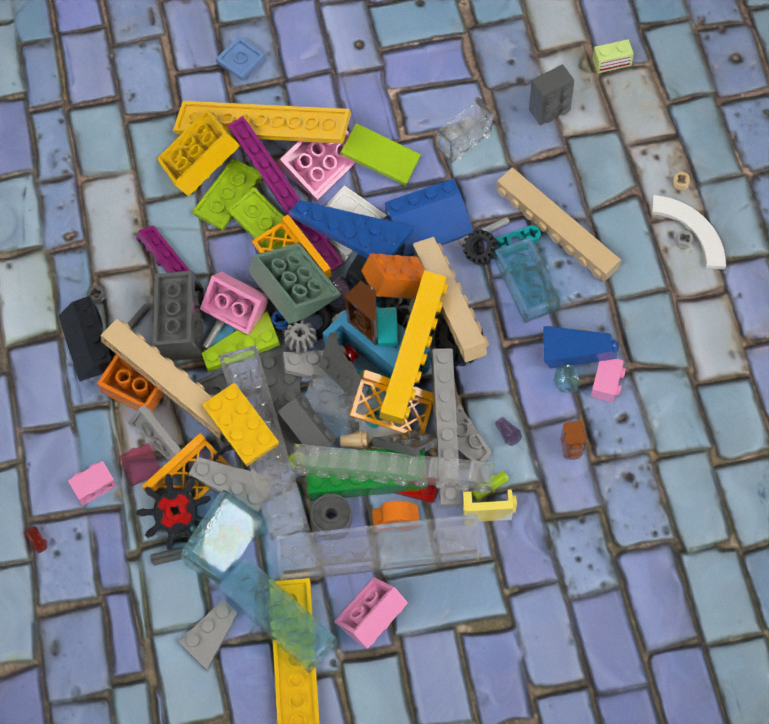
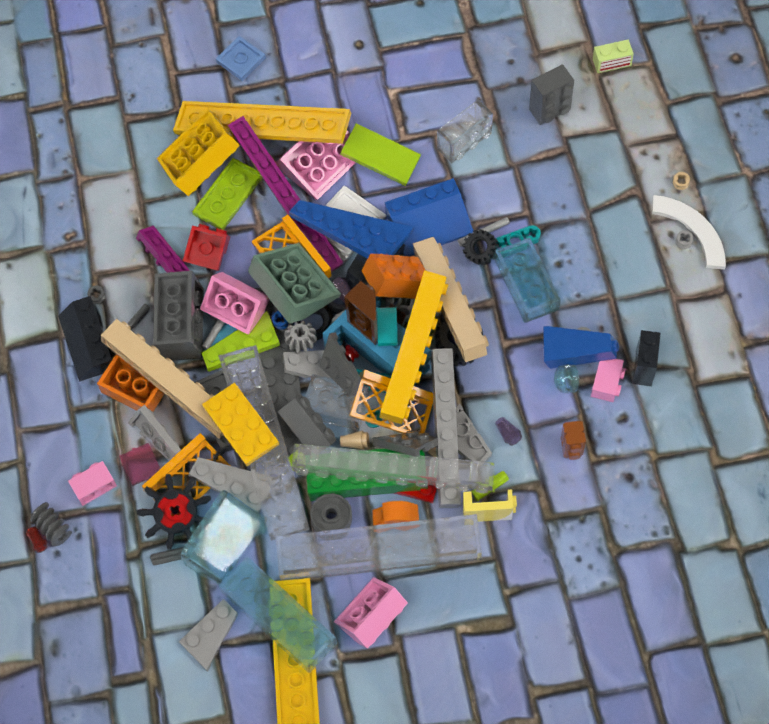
lime tile [227,187,292,249] -> none
tan brick [496,167,621,282] -> none
none -> dark grey piece [30,502,72,546]
none -> red plate [183,224,231,271]
none -> black brick [632,330,661,387]

